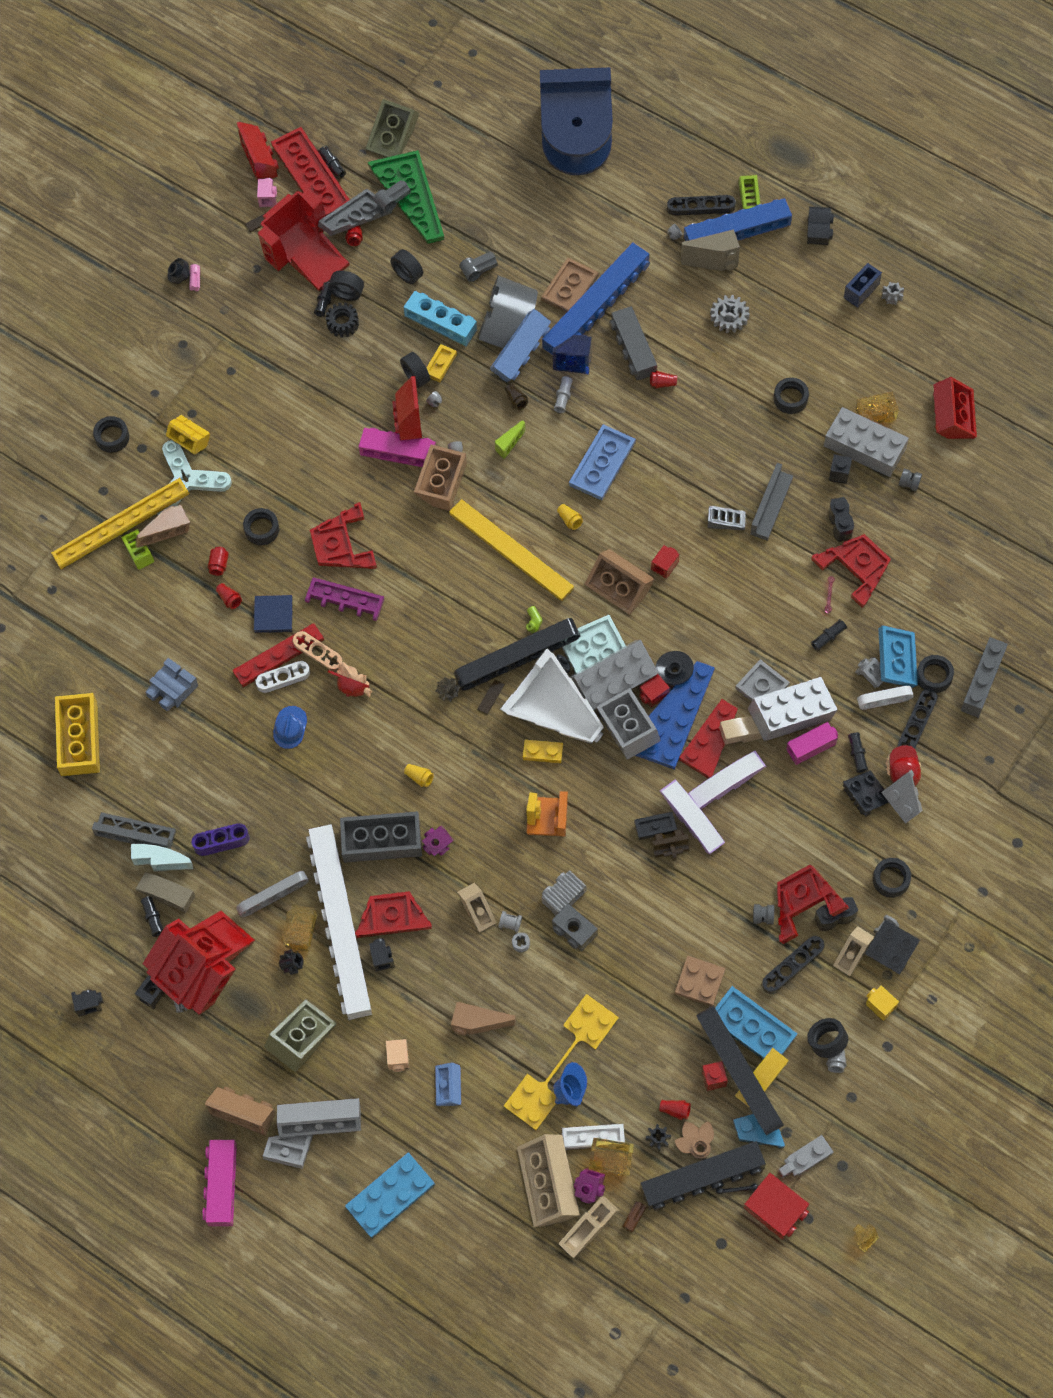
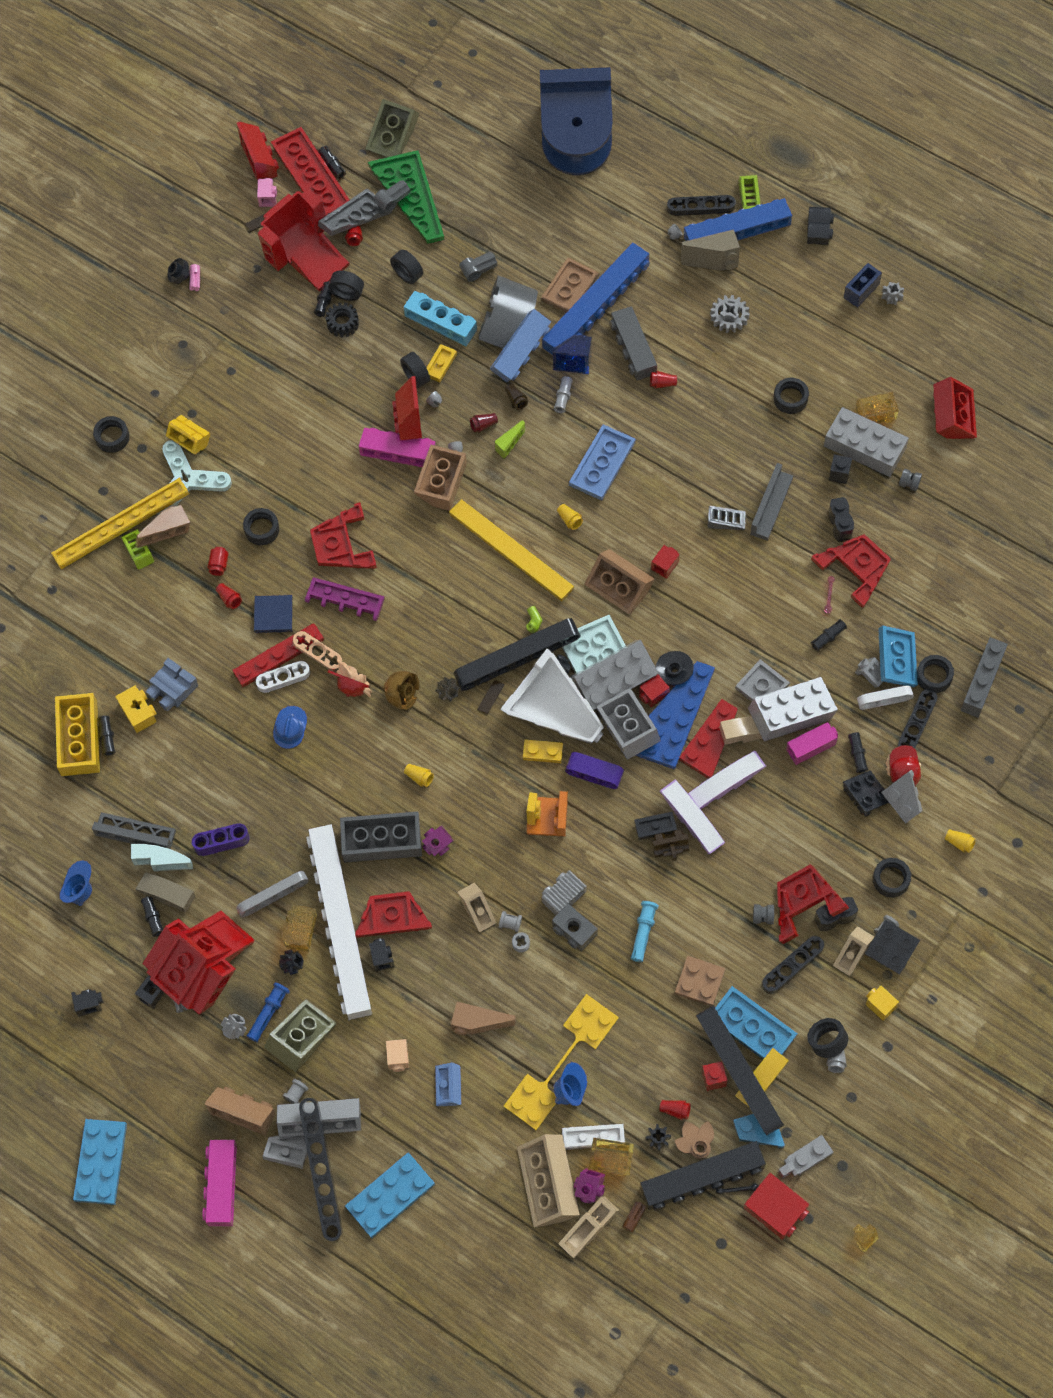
none -> blue piece [60,860,92,906]
none -> dark azure plate [73,1119,127,1205]
none -> black pin [97,715,116,756]
none -> yellow brick [115,685,157,733]
none -> light grey gear [221,1014,247,1039]
none -> blue pin [246,982,290,1042]
none -> light grey bush [283,1079,309,1104]
none -> black beam [299,1098,343,1241]
none -> pearl gold cylinder [384,671,420,710]
none -> dark red cone [469,413,498,433]
none -> dark purple beam [565,752,624,789]
none -> medium azure pin [631,901,659,962]
none -> yellow cone [945,829,976,853]

